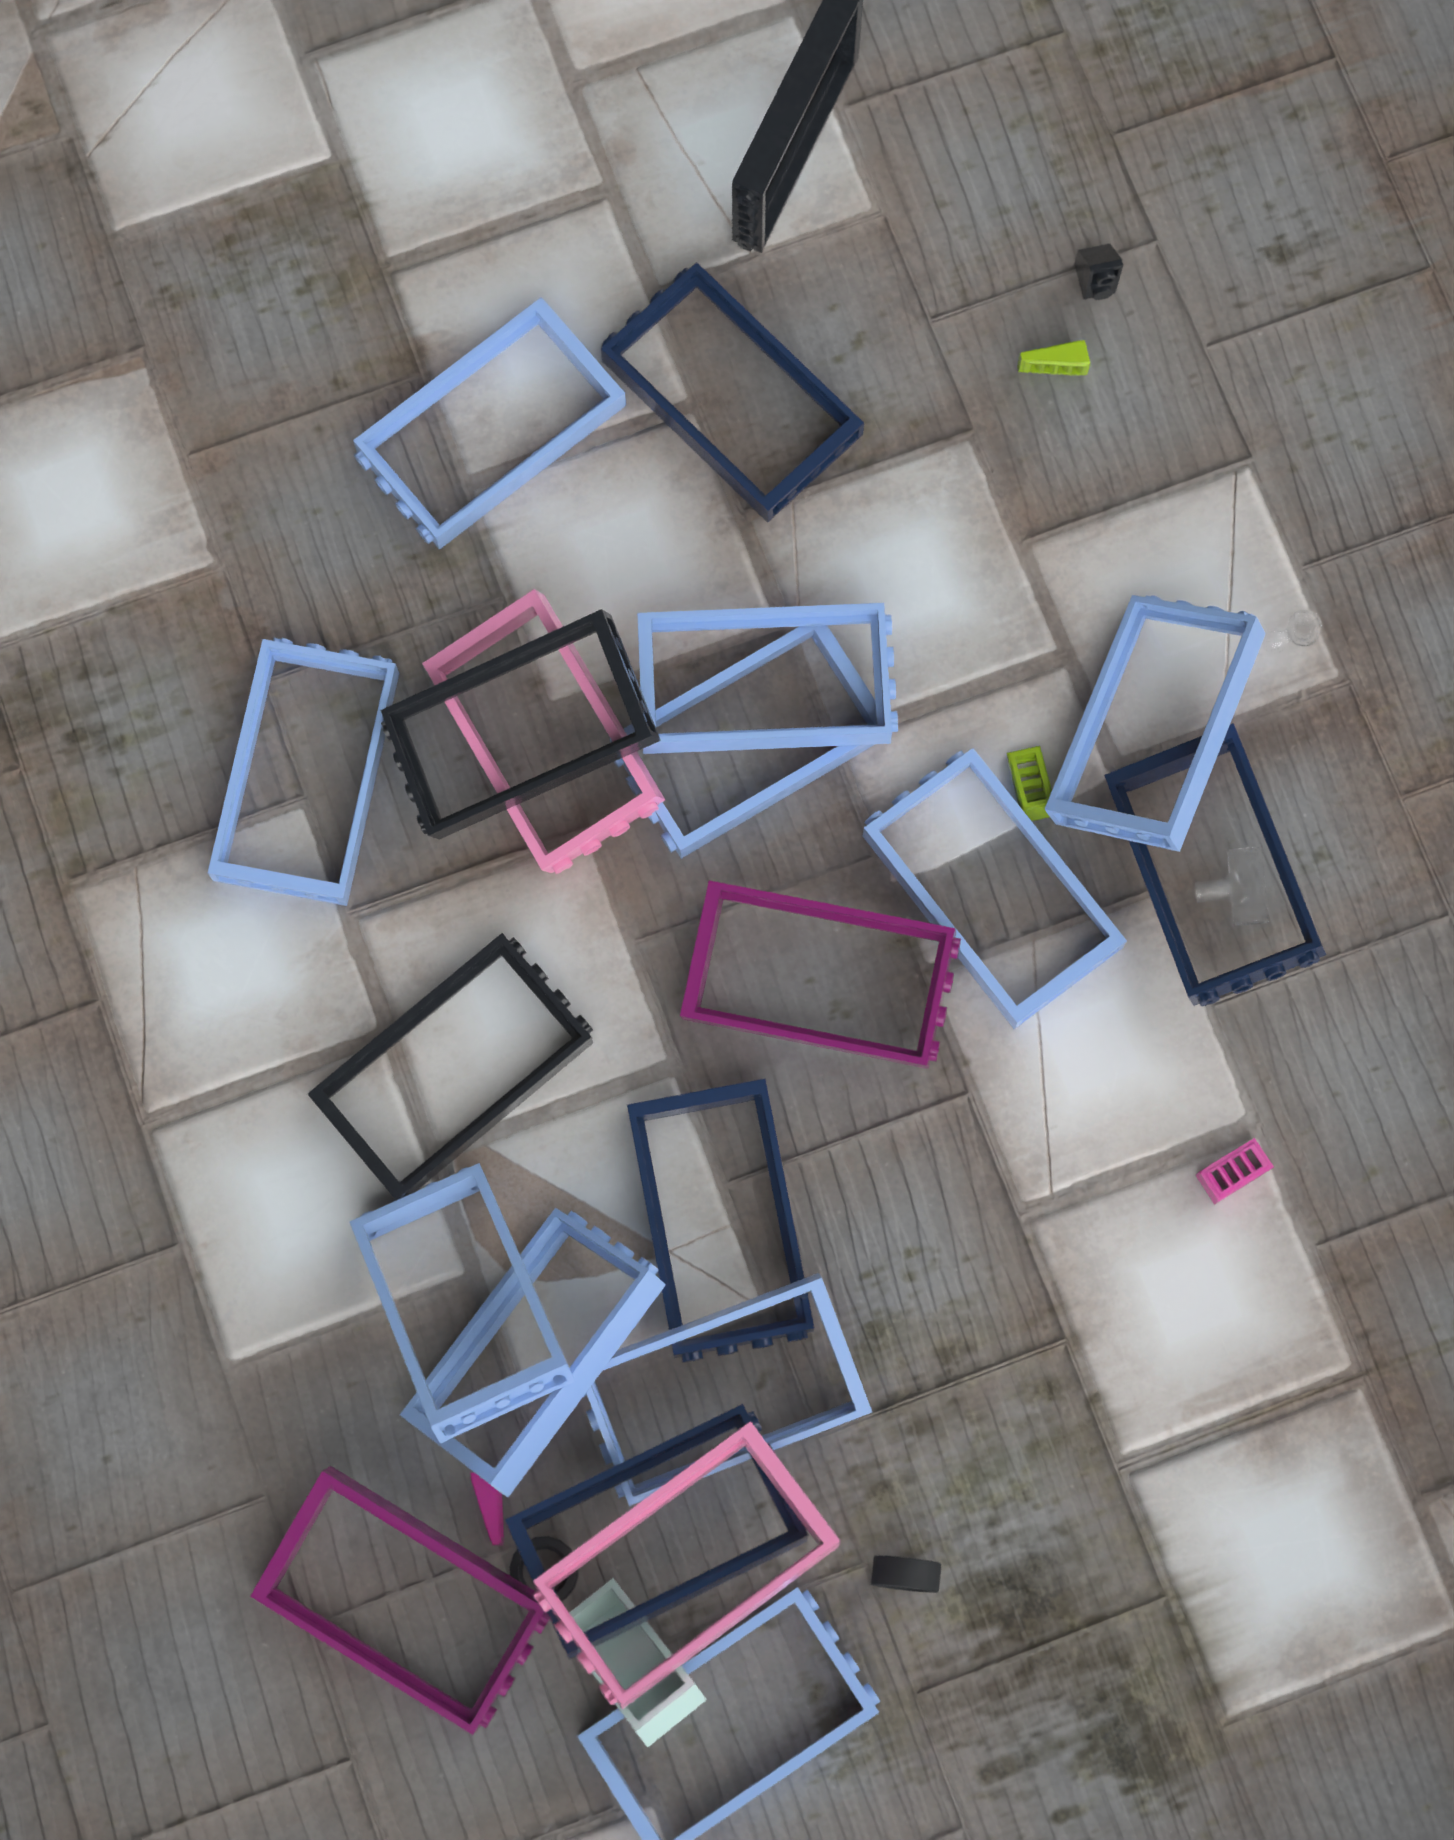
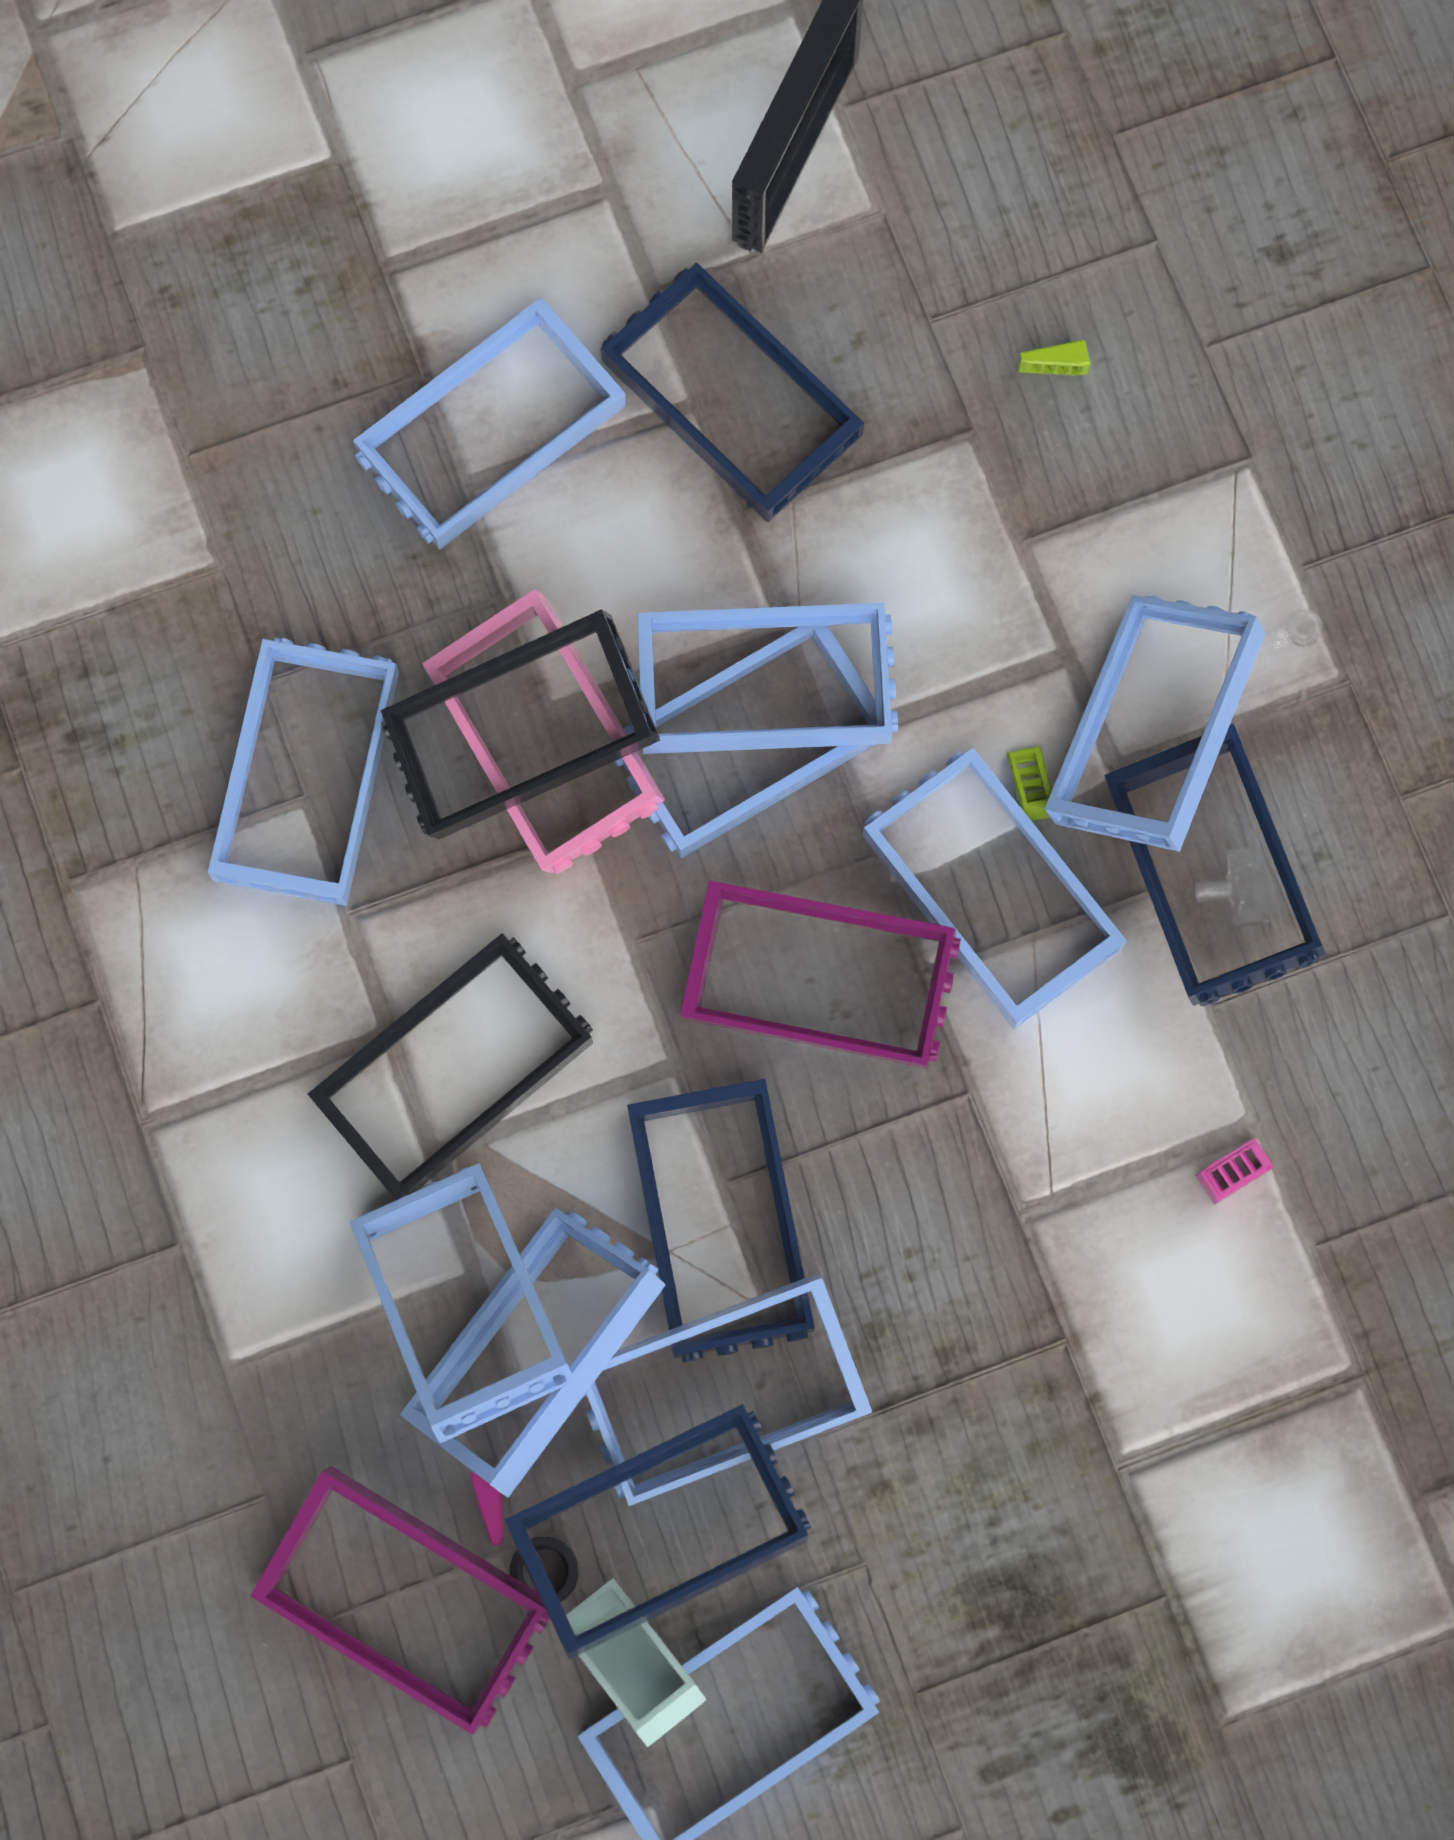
bright pink door [533,1421,840,1709] -> none
black tyre [871,1555,941,1593] -> none
black slope [1074,243,1123,300] -> none

